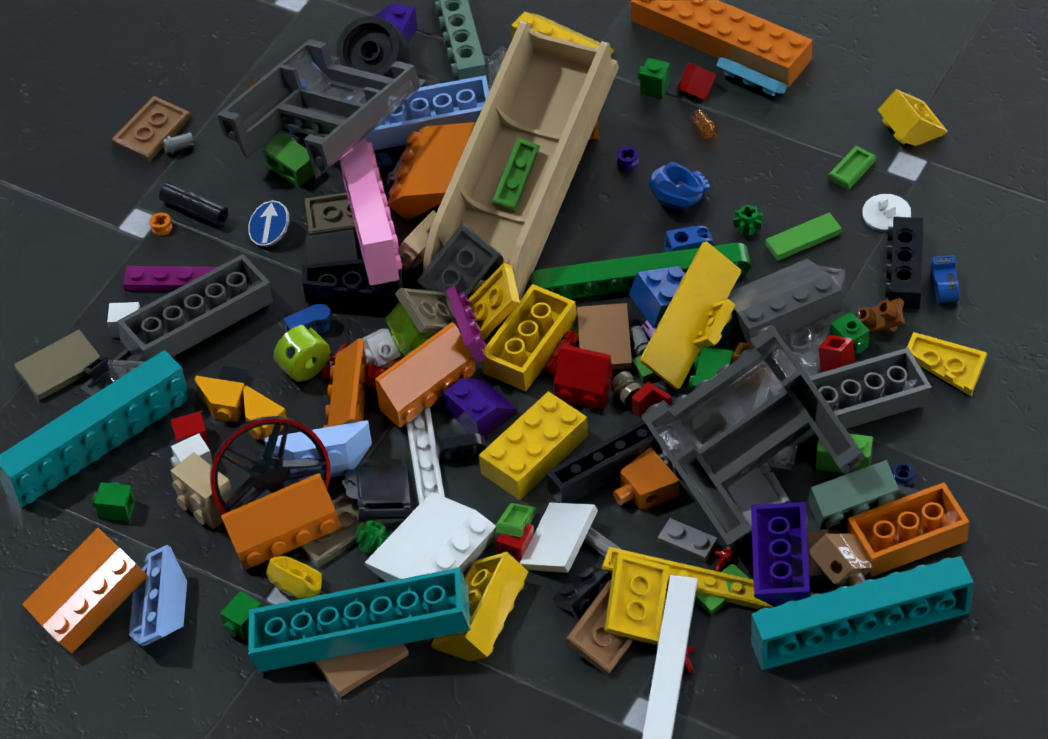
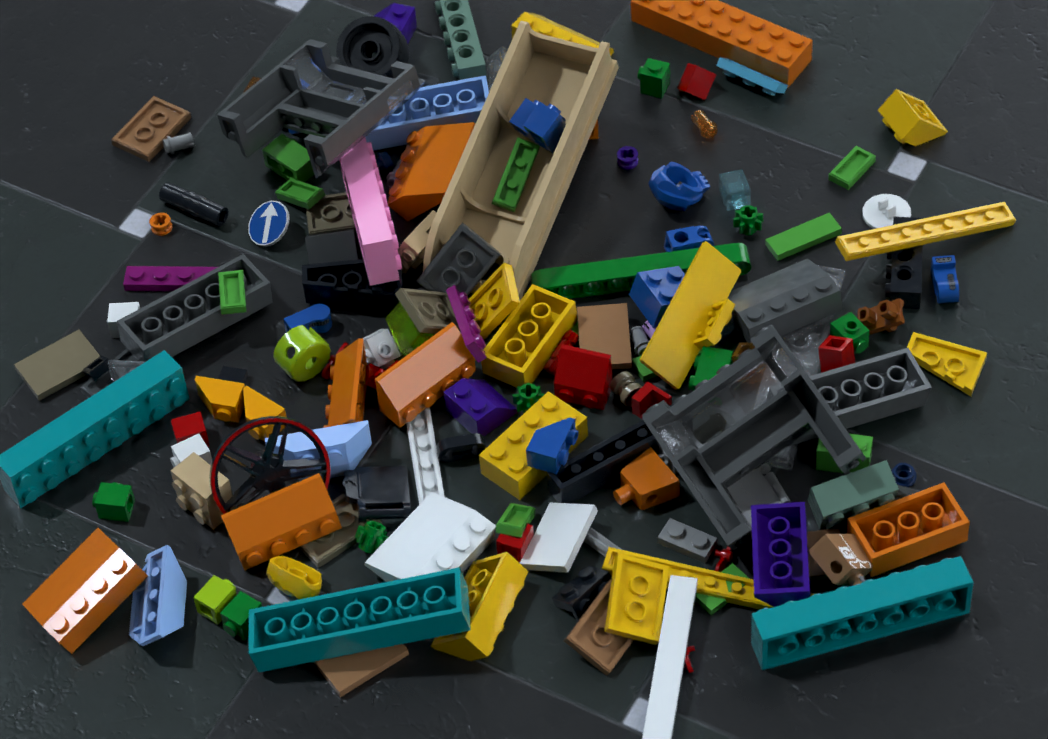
none -> lime brick [193,575,237,624]
none -> bright green tile [218,270,247,315]
none -> bright green tile [275,178,325,209]
none -> blue brick [509,98,566,154]
none -> green gear [513,383,545,413]
none -> blue slope [526,417,578,474]
none -> clear light blue brick [719,169,751,211]
none -> yellow tile [835,202,1016,261]

